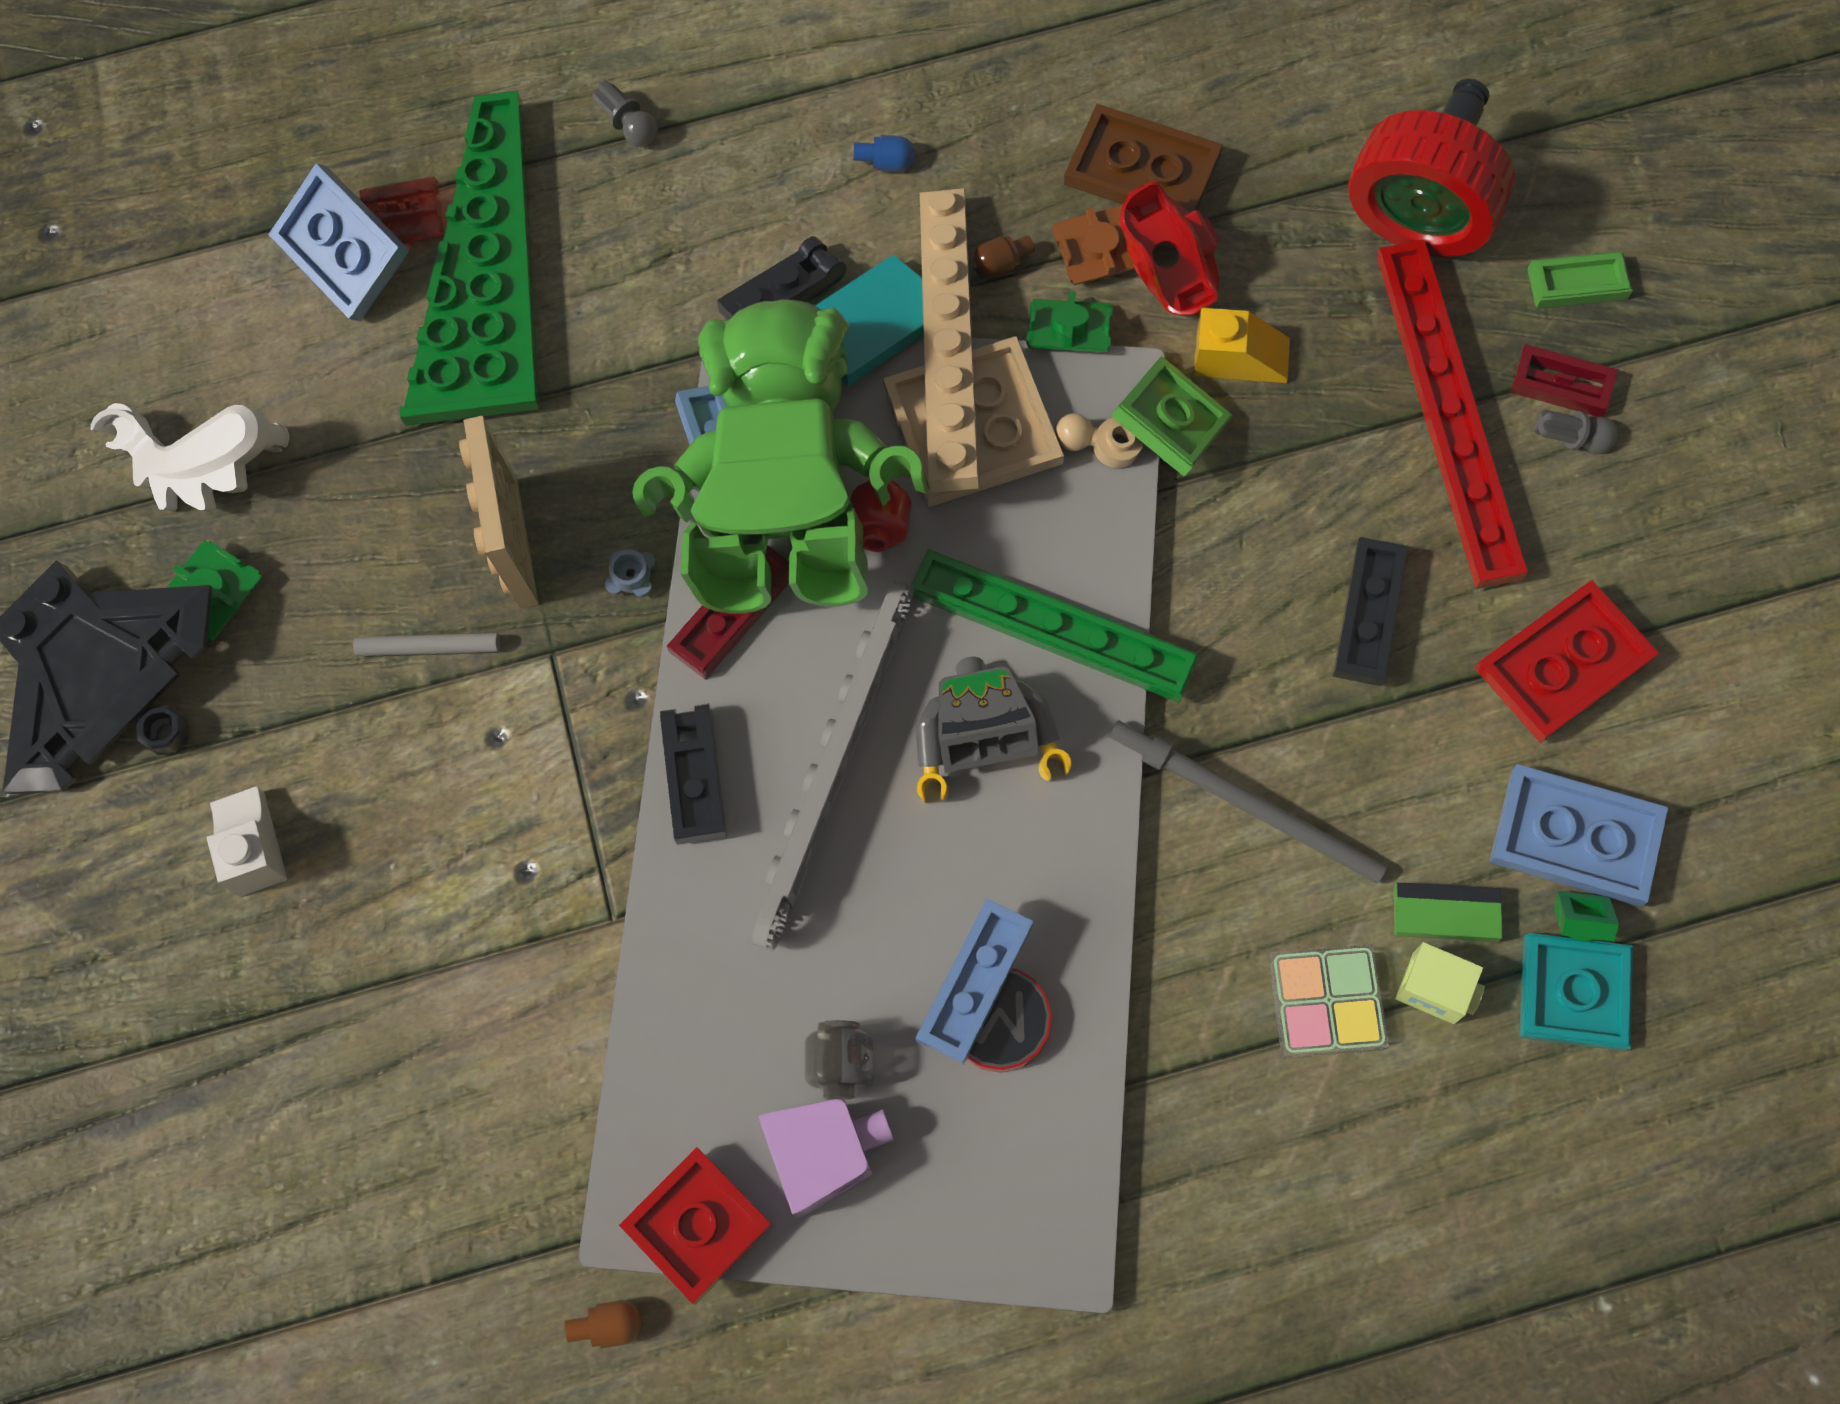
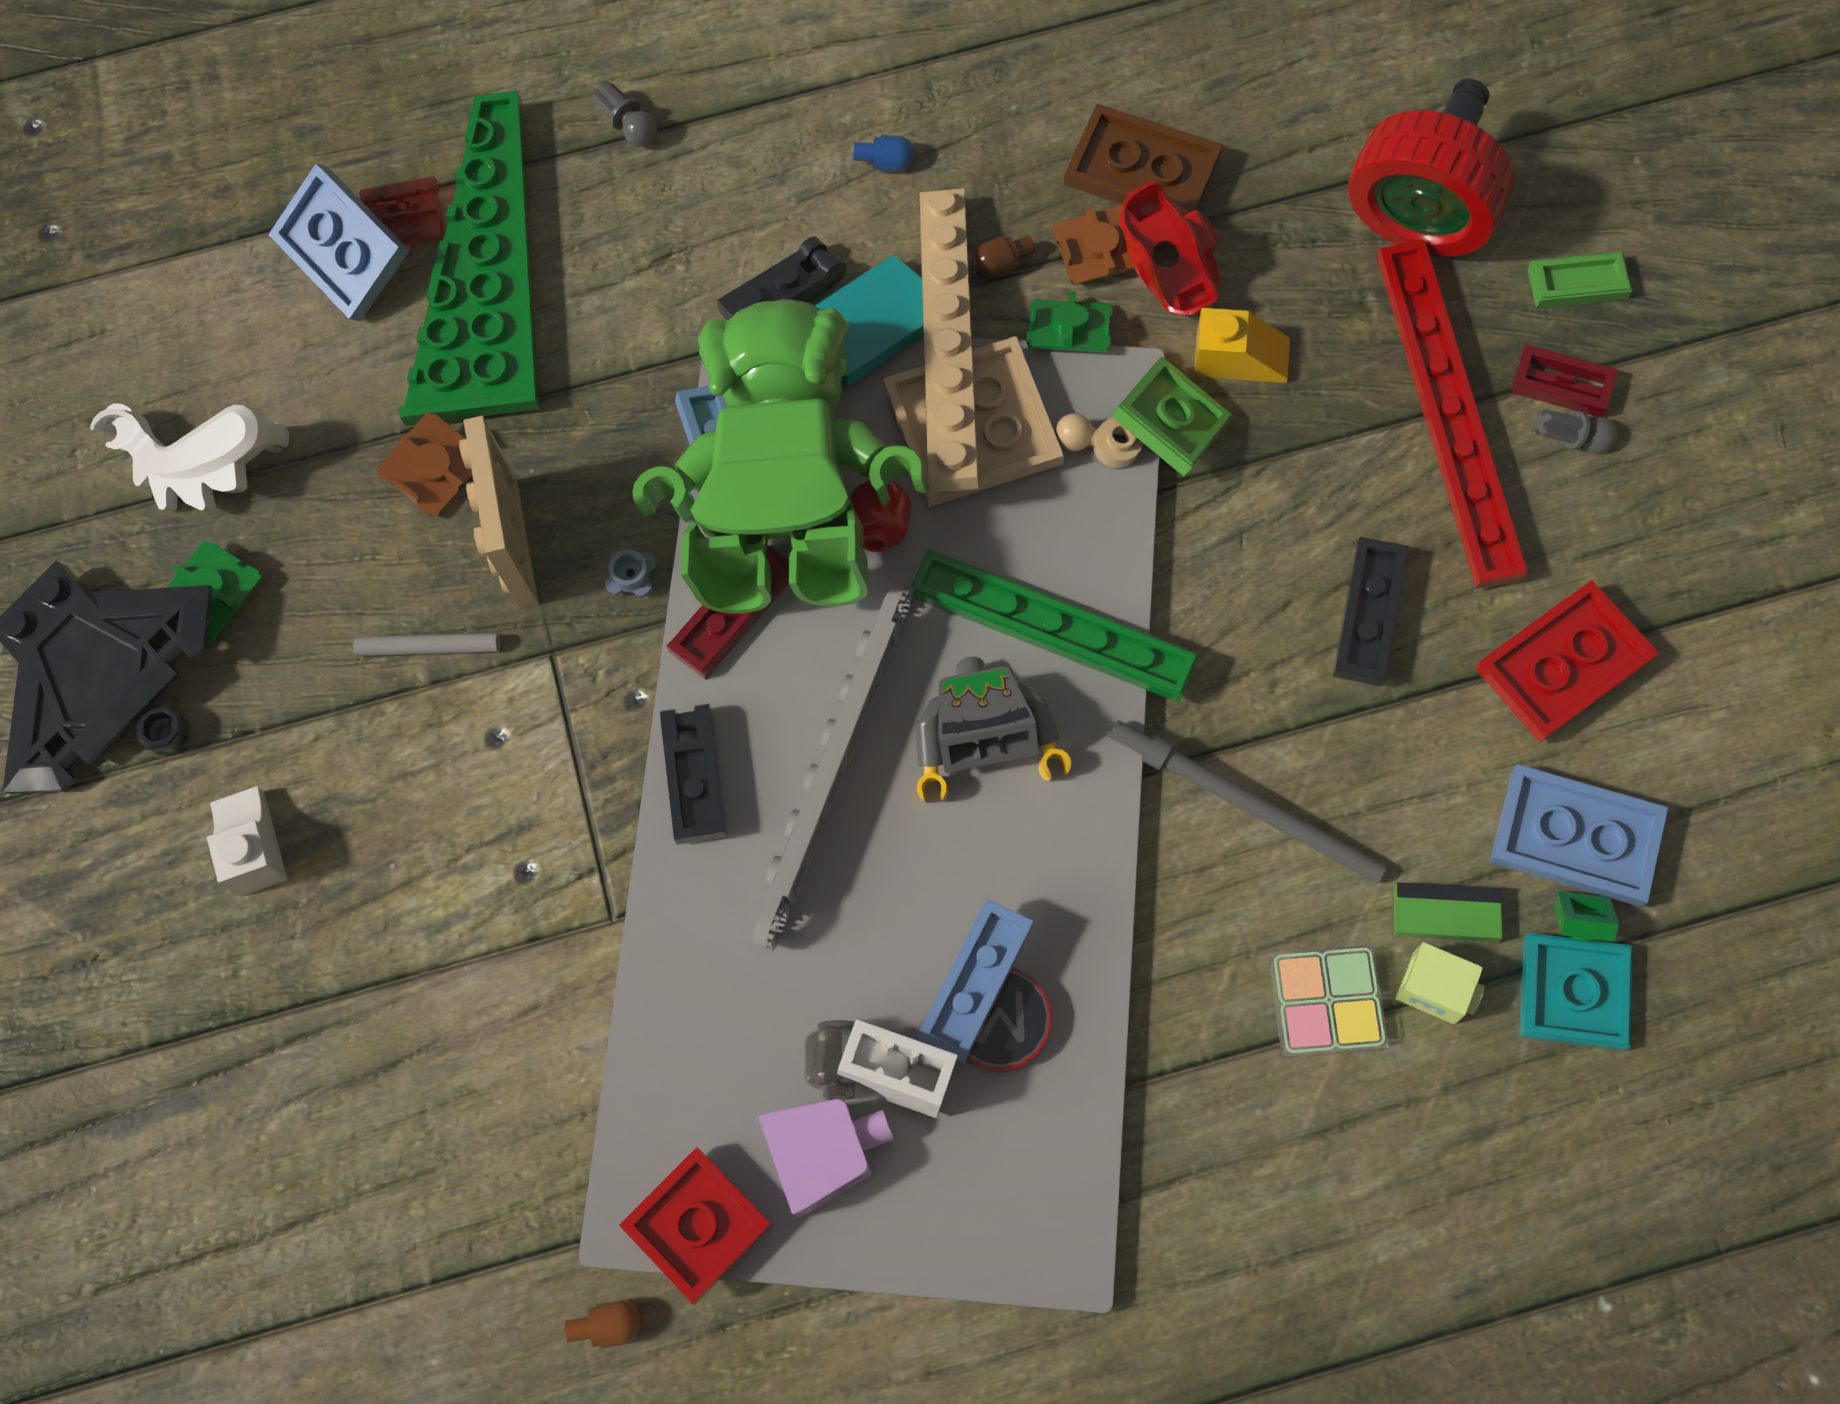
none -> dark orange piece [376,412,472,517]
none -> white arch [837,1019,958,1118]

